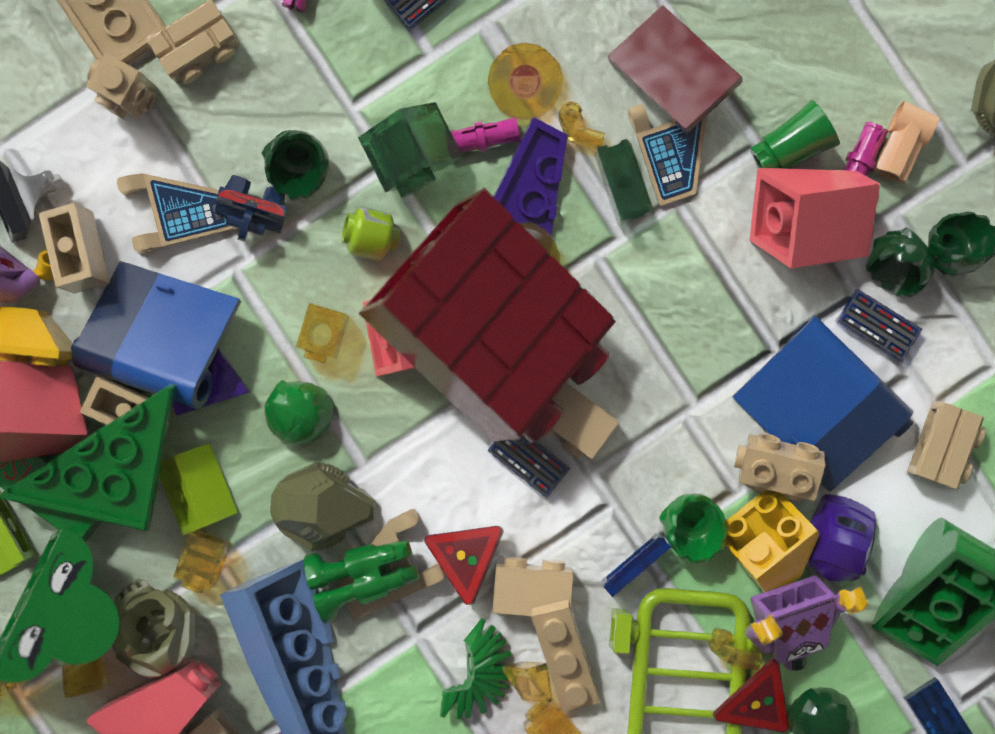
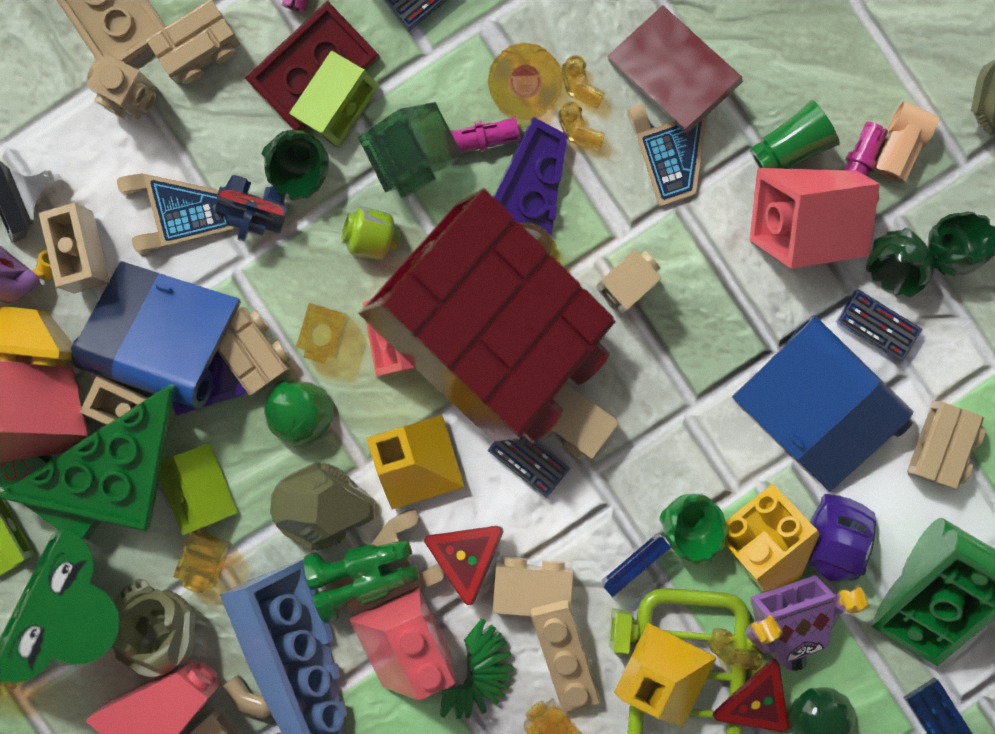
clear yellow slope [62,657,109,698] -> none
clear yellow slope [503,661,552,702] -> none
clear green hinge [594,139,654,226] -> none
tan brick [734,433,825,501] -> none
none -> tan brick [217,307,292,396]
none -> tan arm [223,675,271,718]
none -> dark red tile [245,0,380,131]
none -> lime panel [289,51,380,148]
none -> coral slope [350,586,455,701]
none -> yellow slope [366,414,465,510]
none -> clear yellow arm [561,55,606,109]
none -> tan brick [595,249,662,314]
none -> yellow slope [614,623,717,727]

